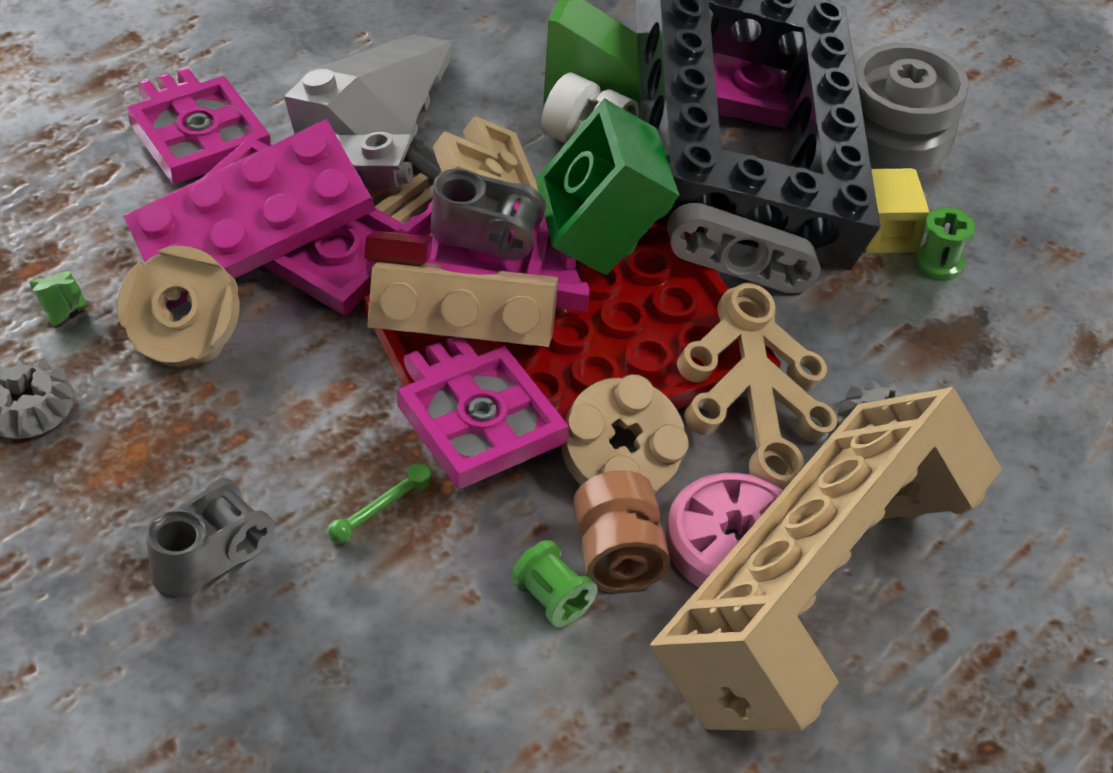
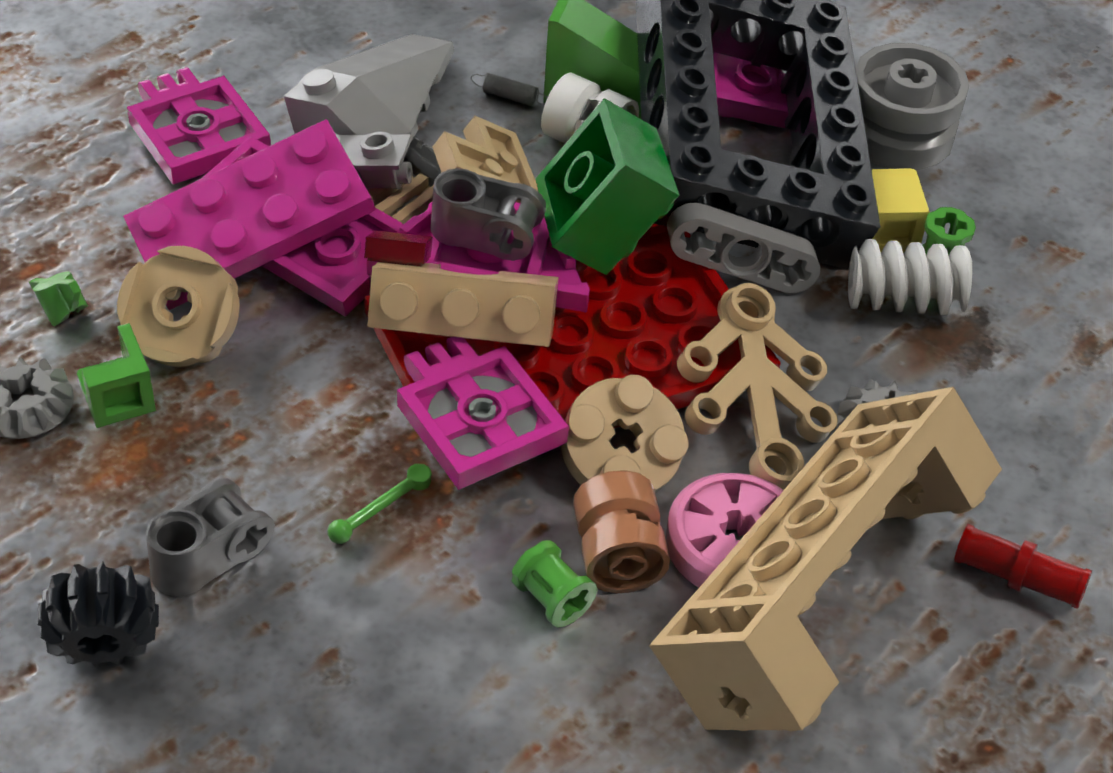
none -> black gear [38,561,159,668]
none -> bright green panel [77,323,156,428]
none -> light grey piece [471,73,548,106]
none -> white piece [848,239,973,315]
none -> red pin [954,524,1092,609]

